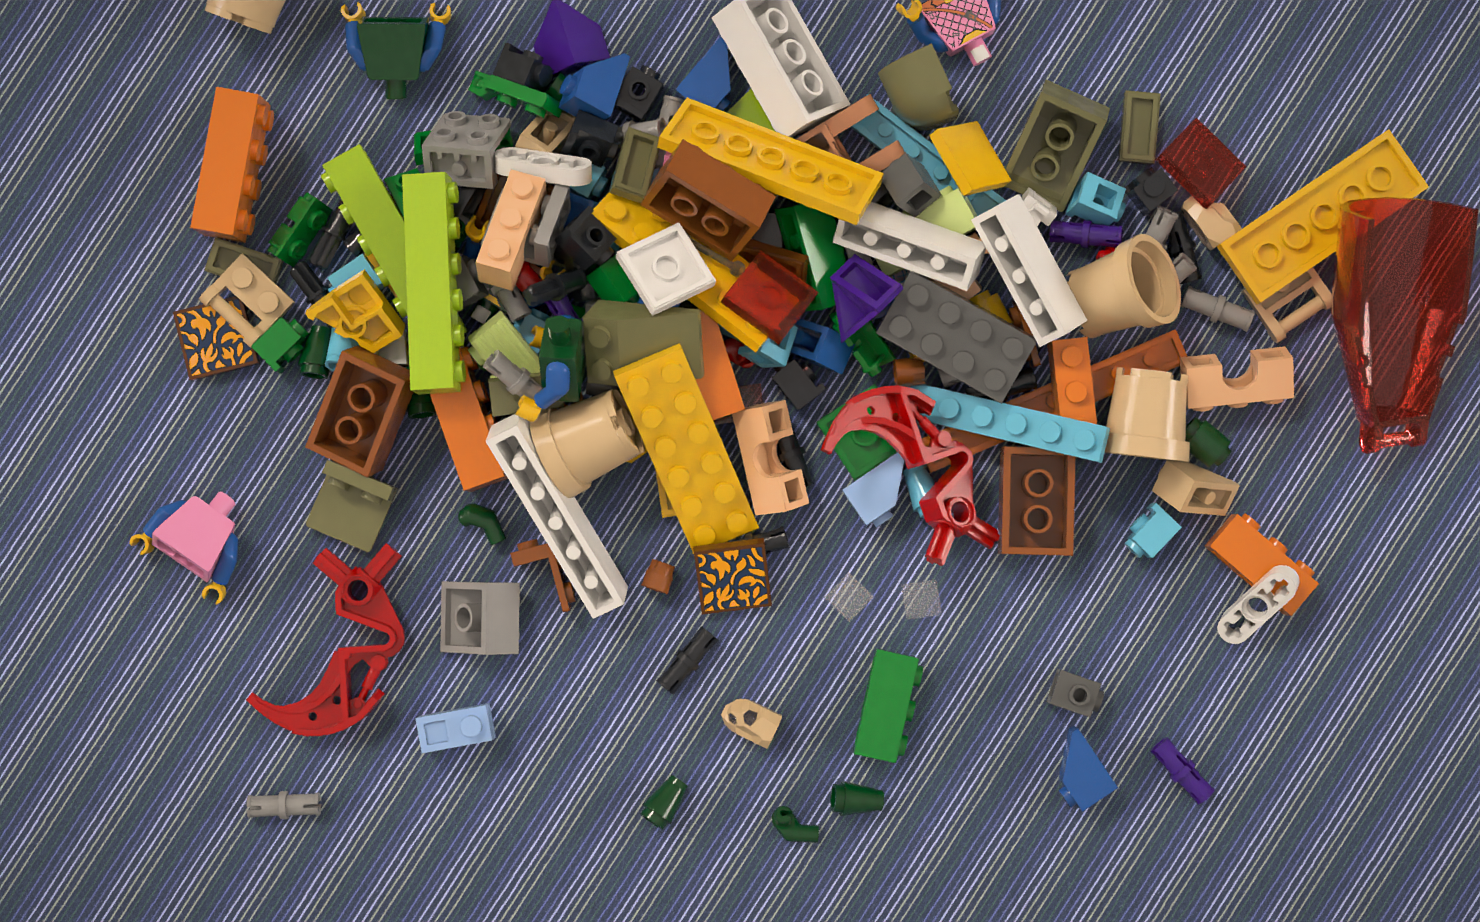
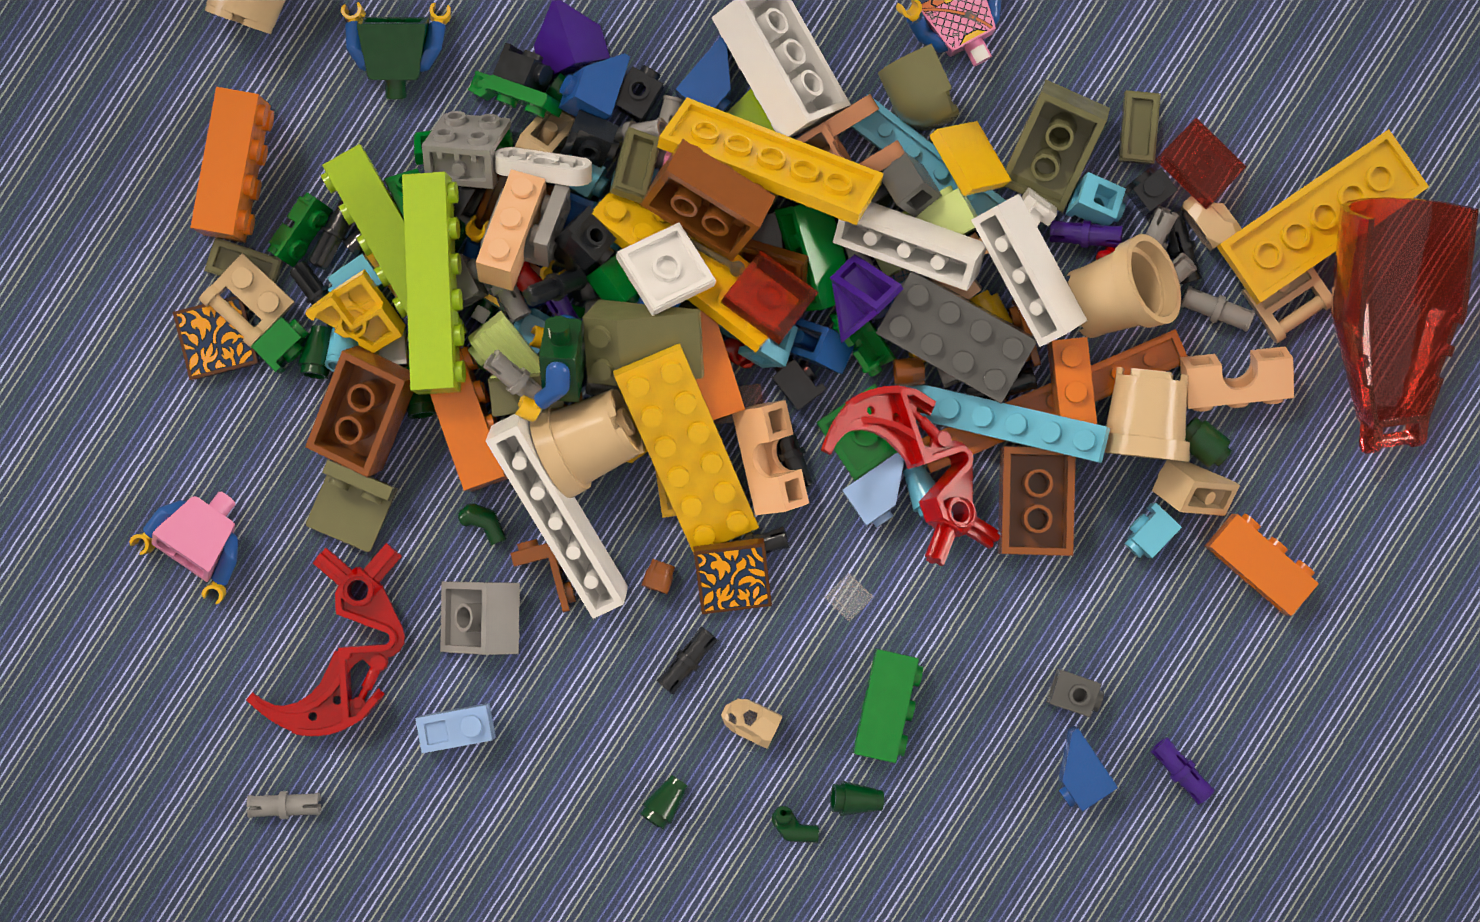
clear tile [901,579,942,620] -> none
white beam [1217,565,1300,644] -> none

